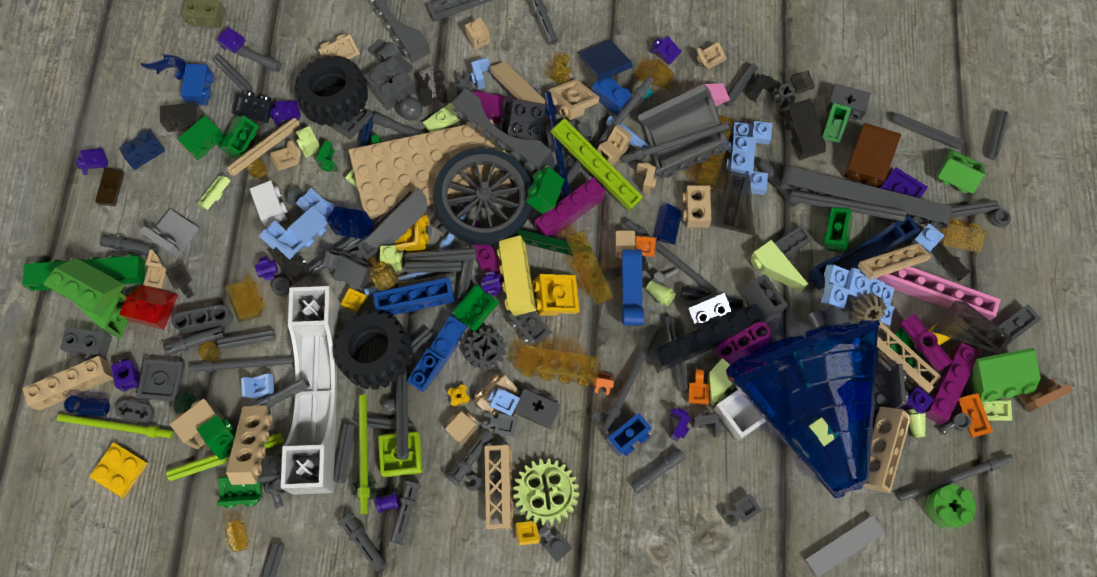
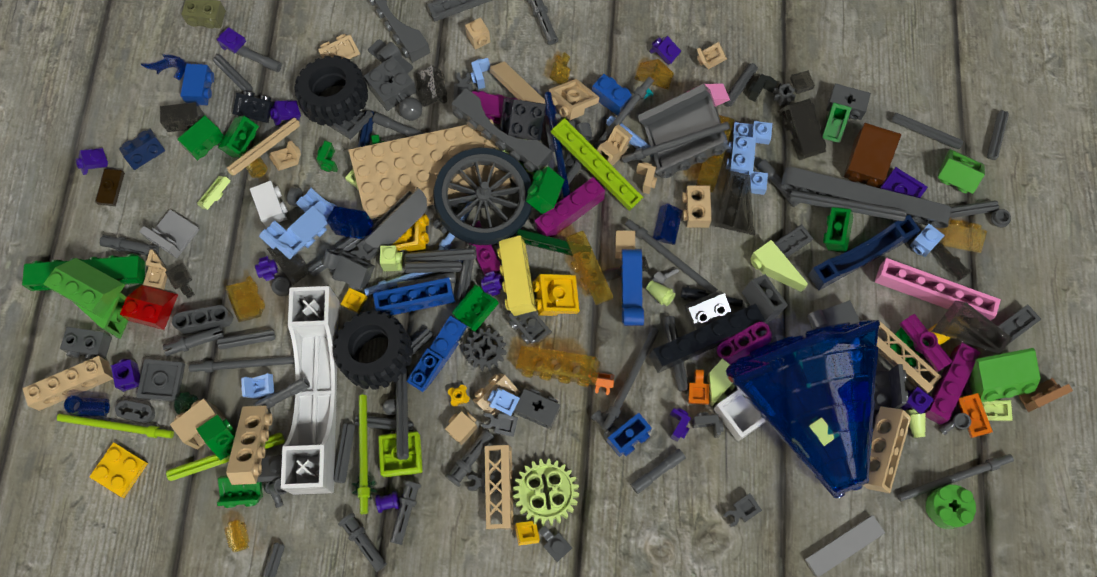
clear yellow plate [198,342,219,361] -> none
yellowish green brick [296,126,320,158] -> none
clear yellow head [370,262,398,291] -> none
yellowish green plate [423,102,460,132] -> none
dark blue tile [578,40,633,81] -> none
orange tile [635,235,657,257] -> none
light blue bracket [821,265,895,325] -> none
dark tan gear [851,292,887,327] -> none
tan tile [858,243,931,280] -> none

